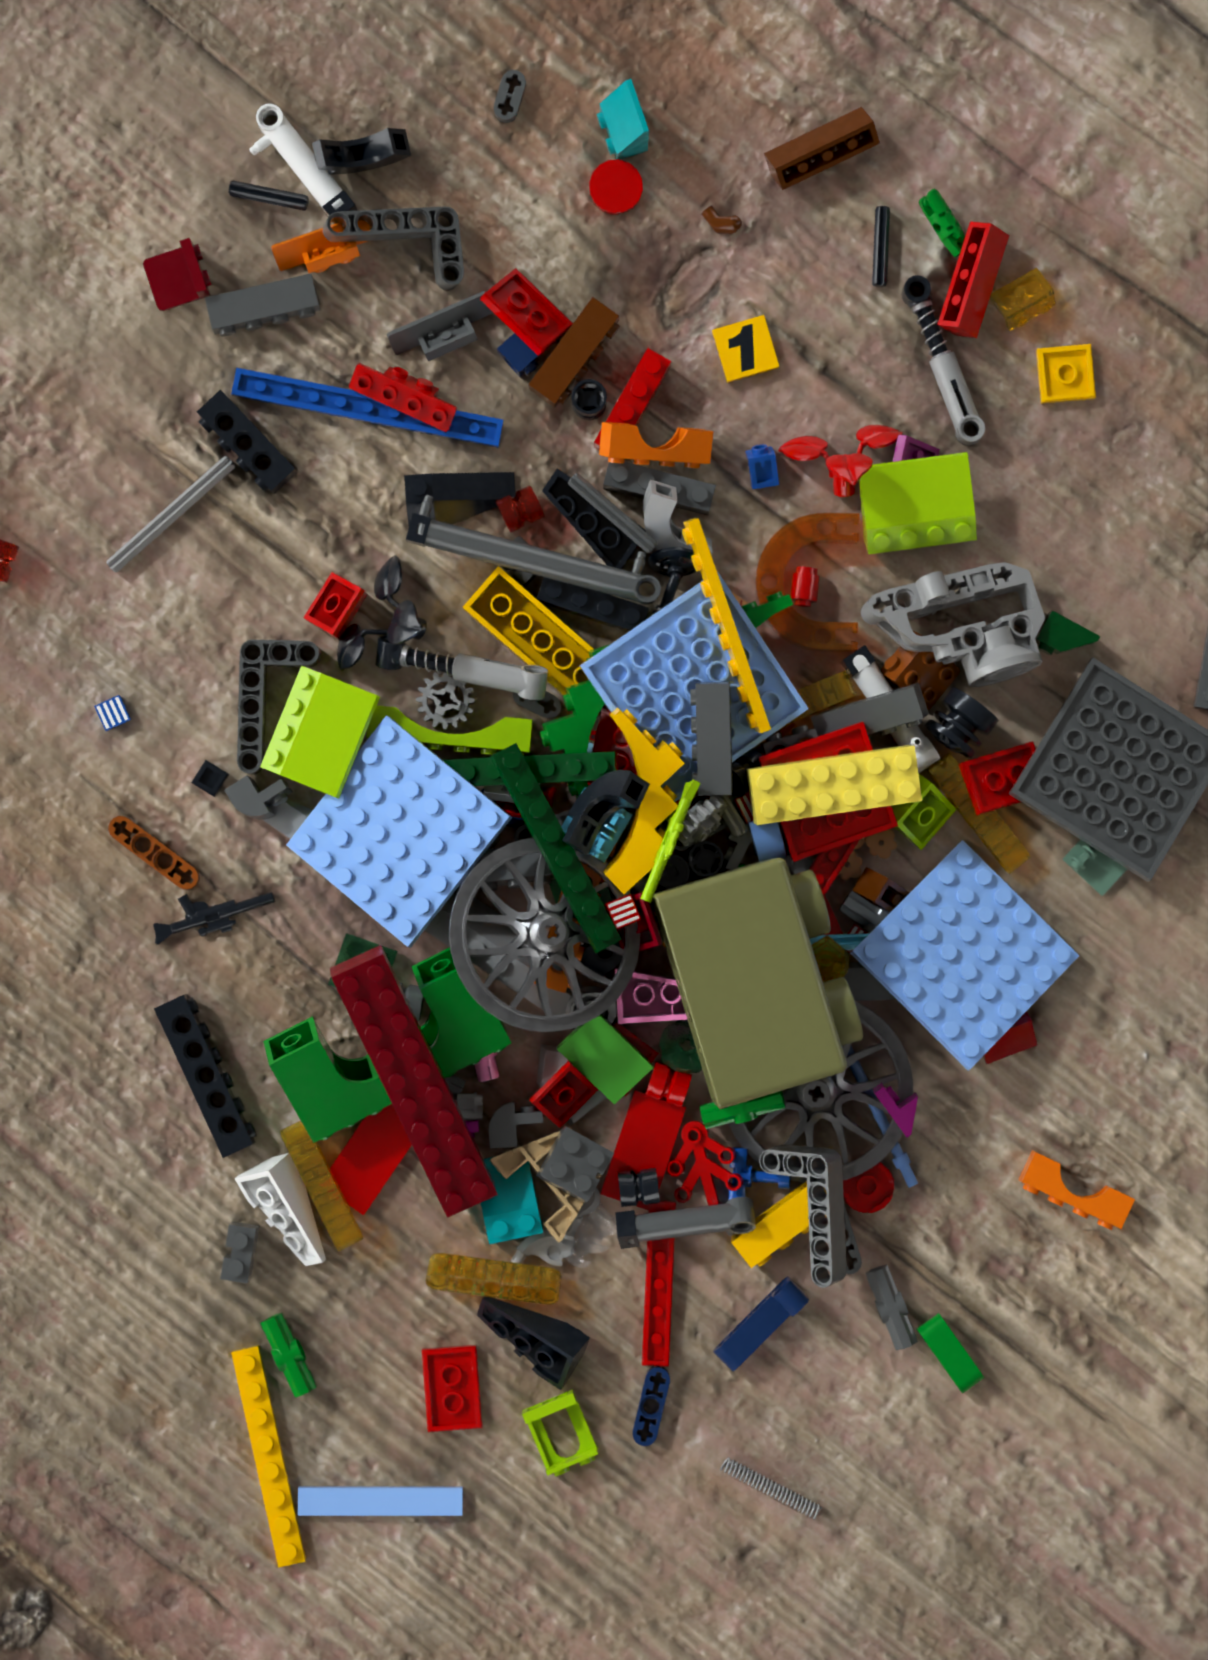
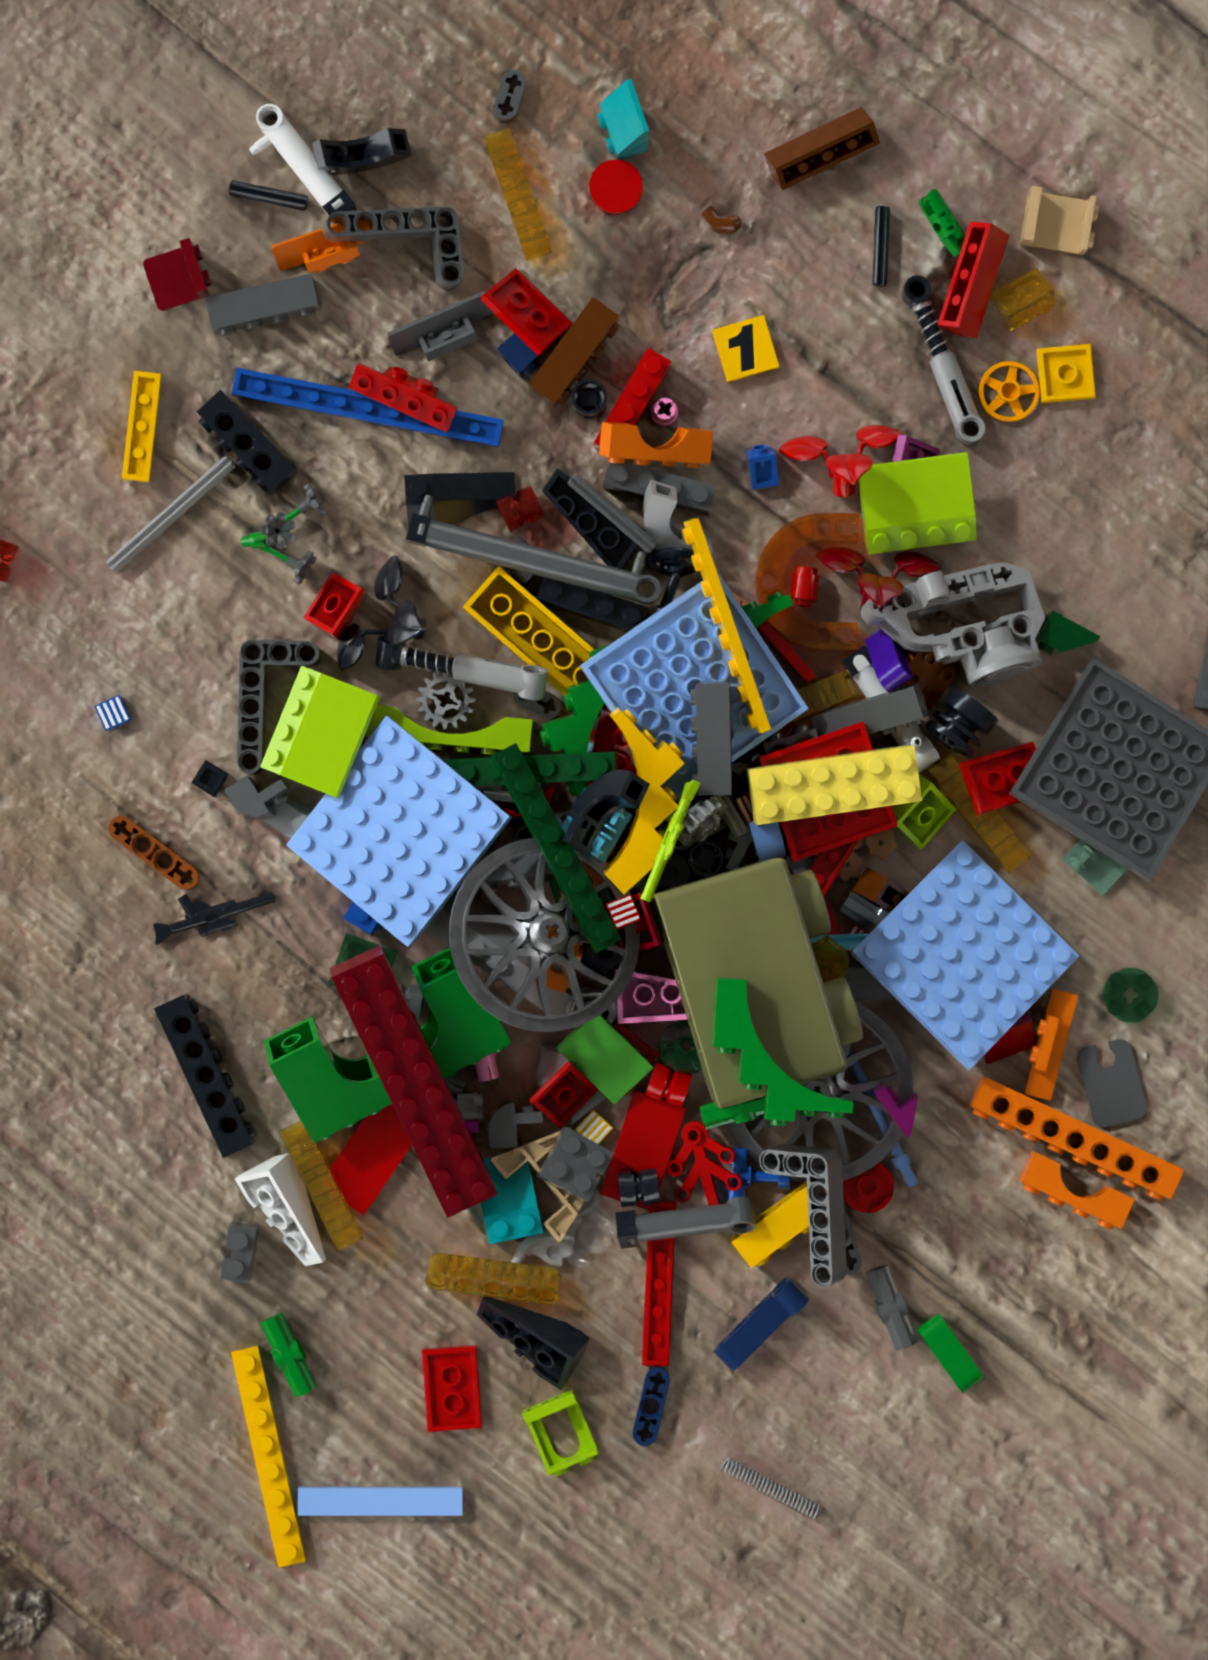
none -> yellow plate [122,371,162,483]
none -> dark grey plant [241,483,328,585]
none -> blue bracket [343,902,383,935]
none -> clear yellow beam [483,128,552,261]
none -> tile [575,1109,613,1144]
none -> bright pink bush [651,398,678,426]
none -> green arch [711,977,853,1126]
none -> red hinge [756,620,816,685]
none -> dark red plant [816,547,941,612]
none -> dark purple beam [865,628,913,693]
none -> orange brick [968,1076,1185,1201]
none -> light orange wheel [979,361,1040,422]
none -> tan panel [1019,186,1099,255]
none -> orange bracket [1024,989,1078,1100]
none -> dark grey piece [1078,1039,1147,1127]
none -> clear green plate [1102,968,1159,1023]

